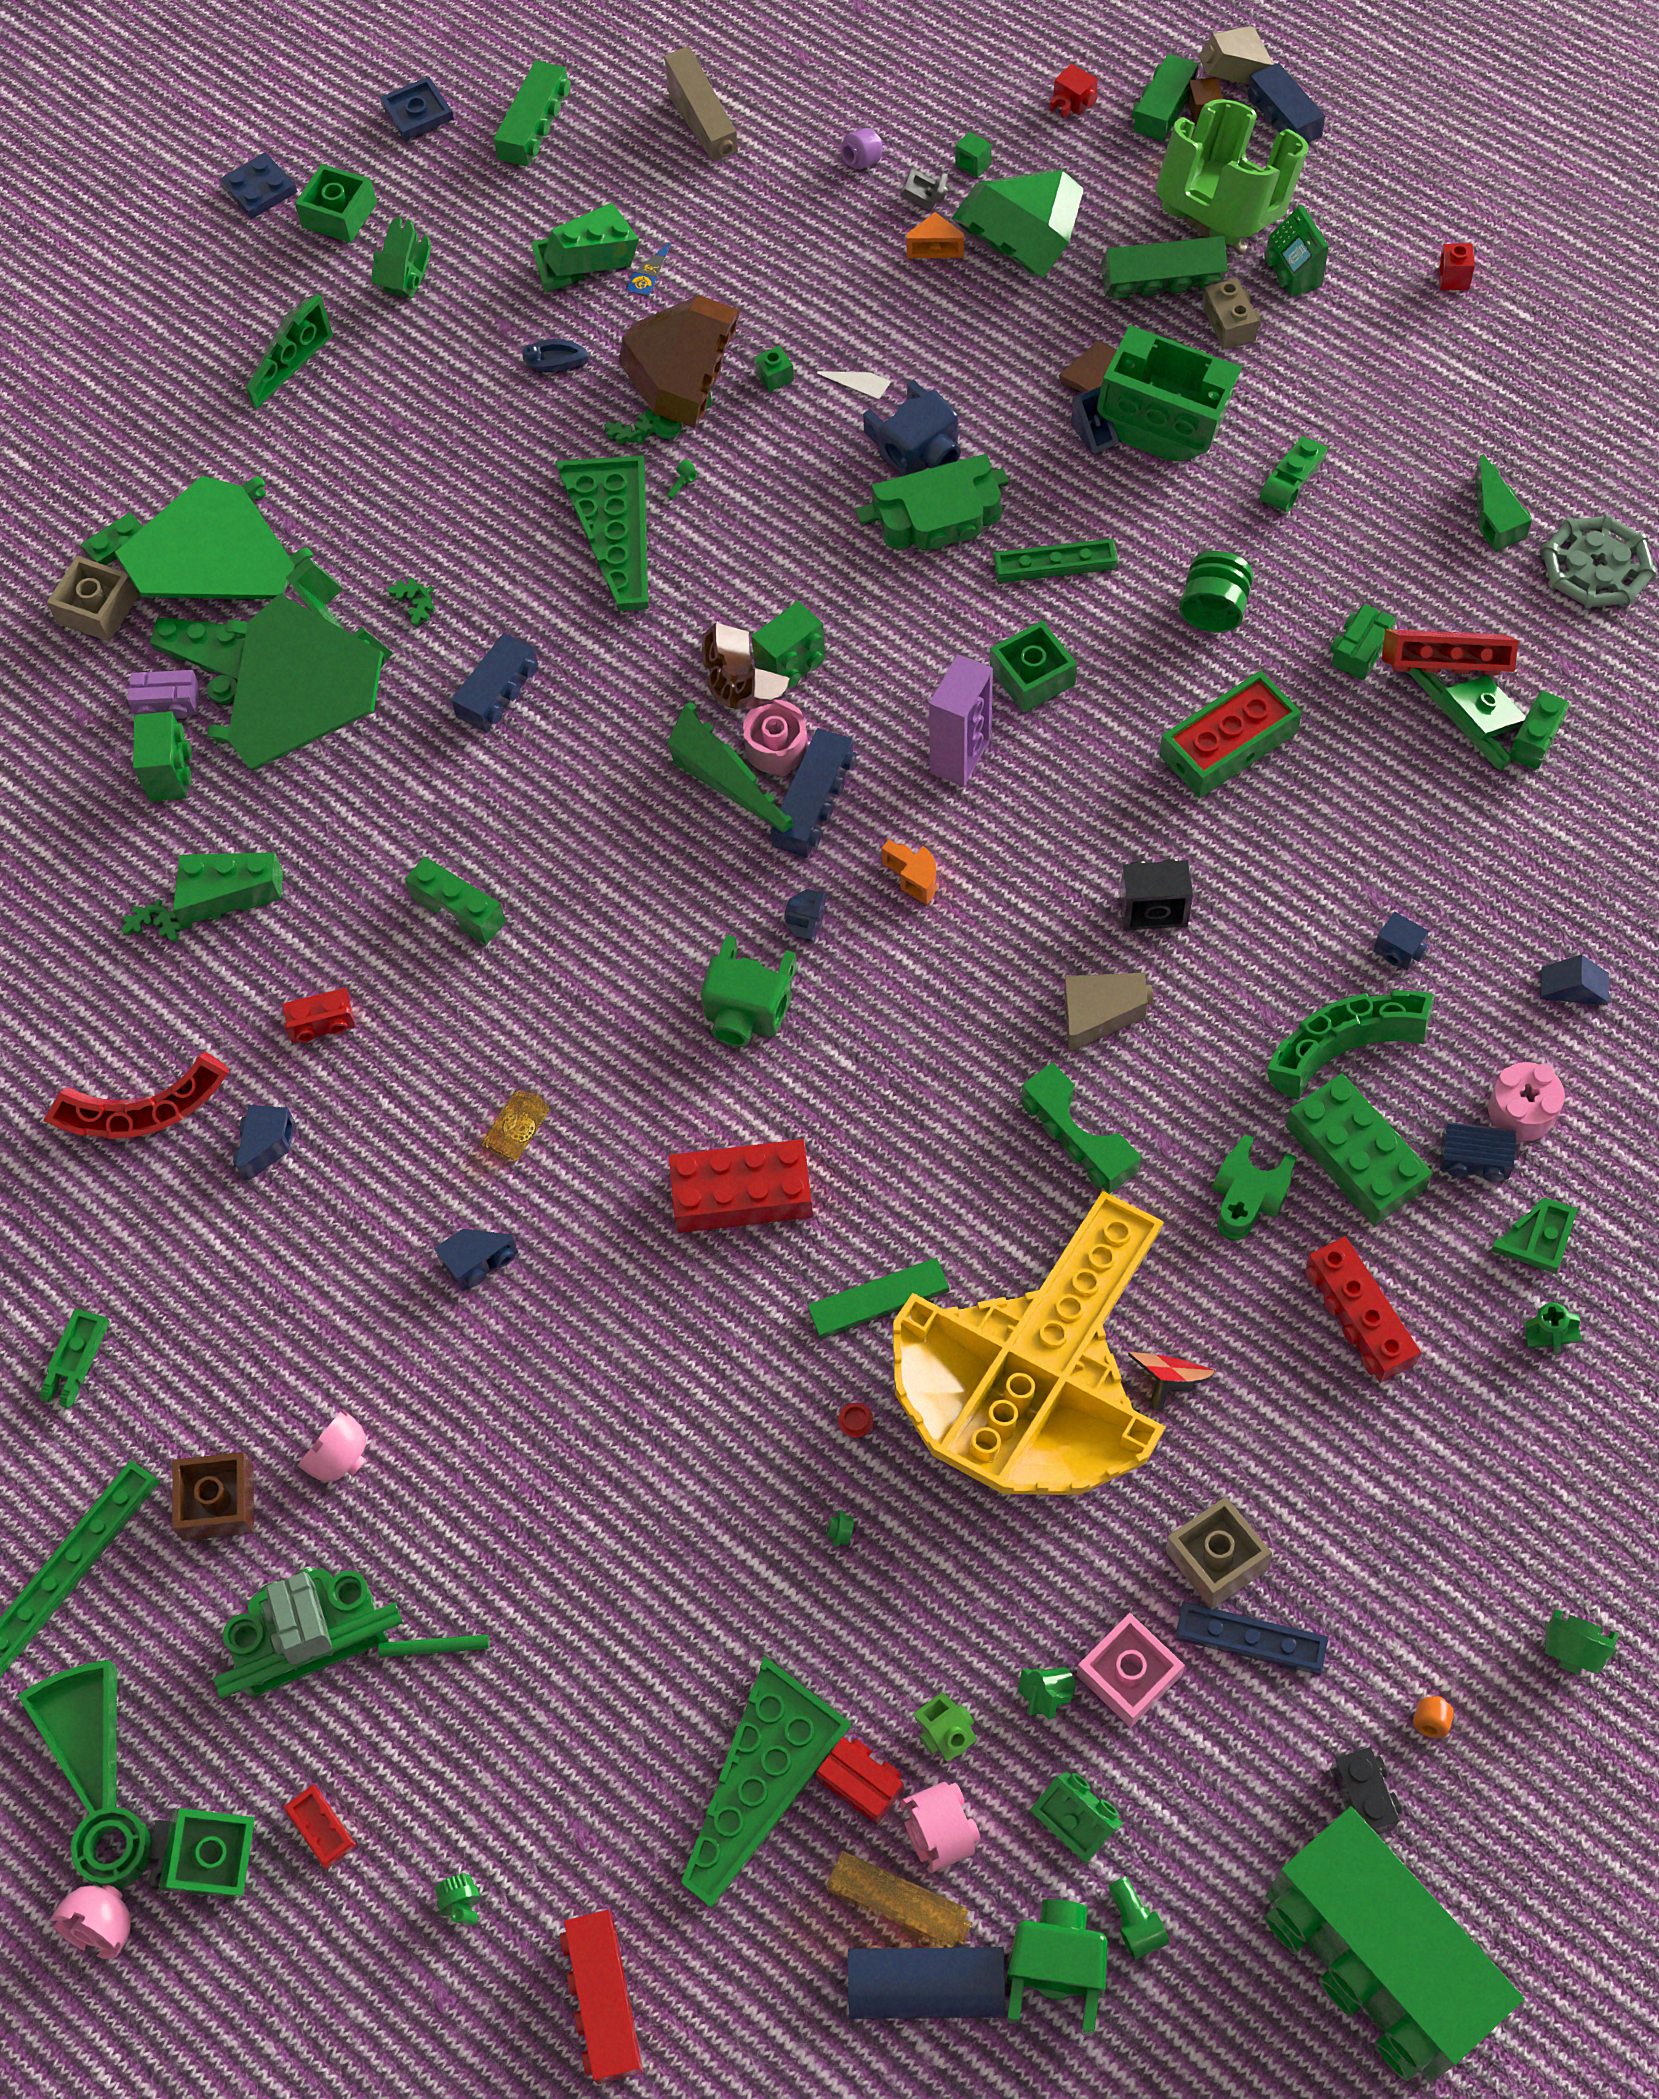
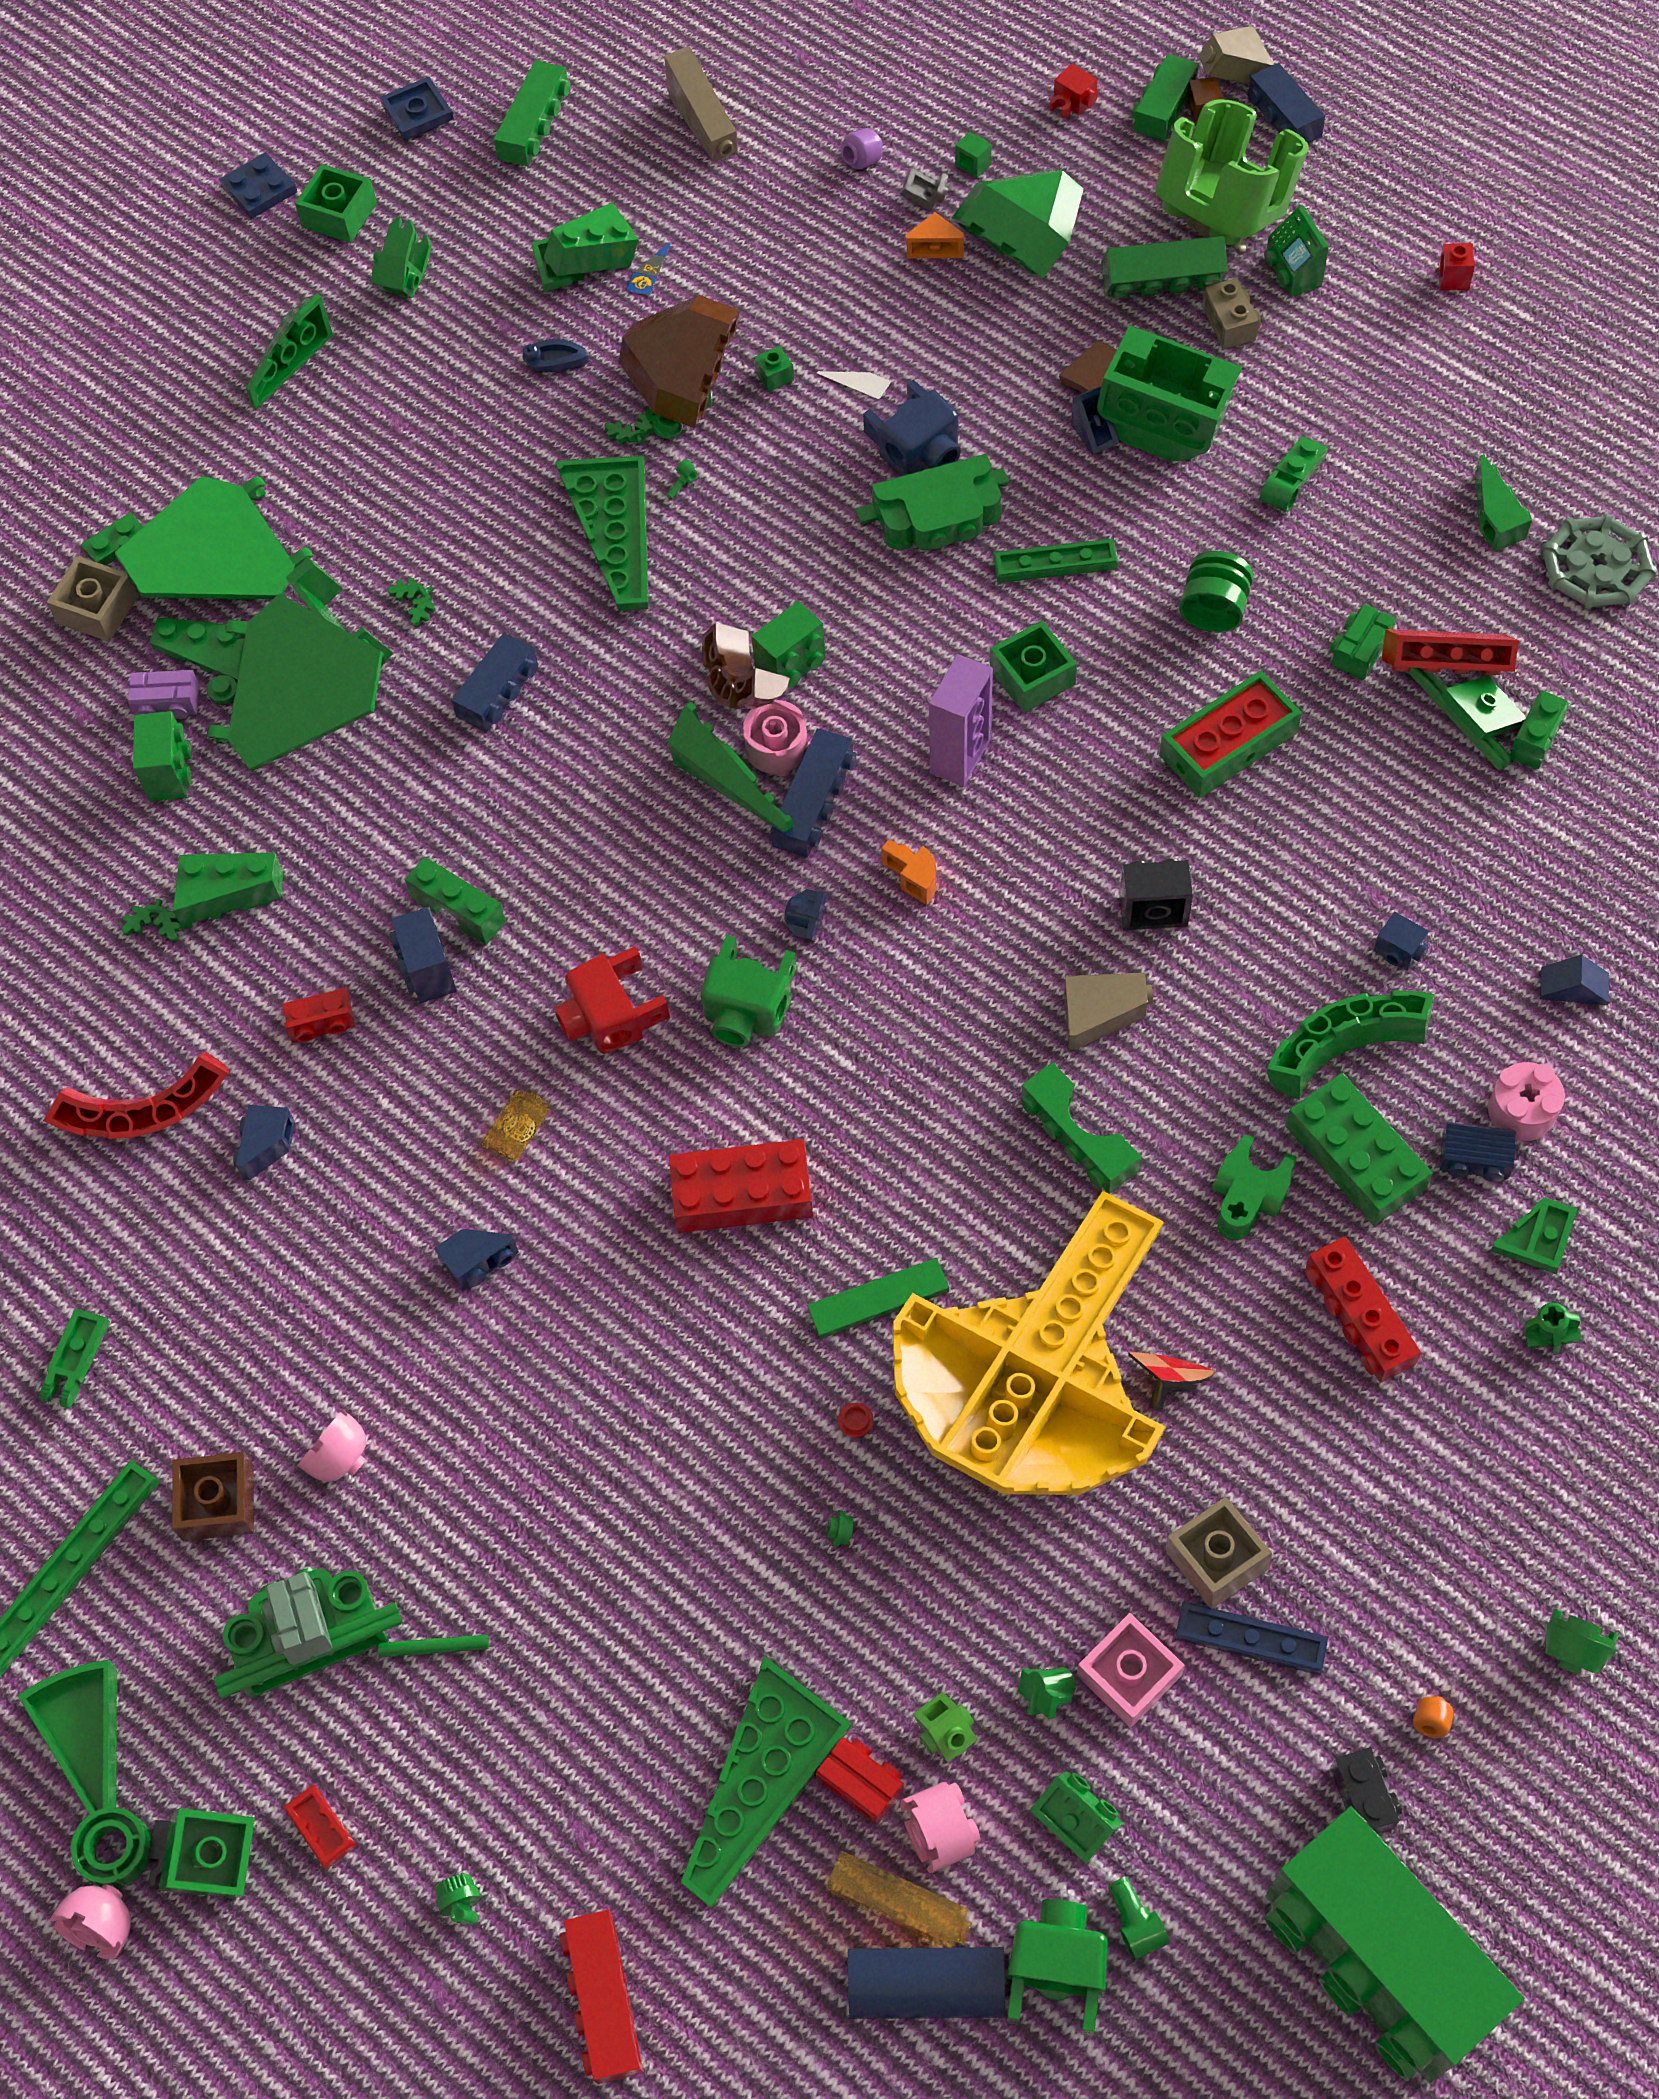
none -> dark blue brick [389,907,457,1004]
none -> red piece [553,946,670,1054]

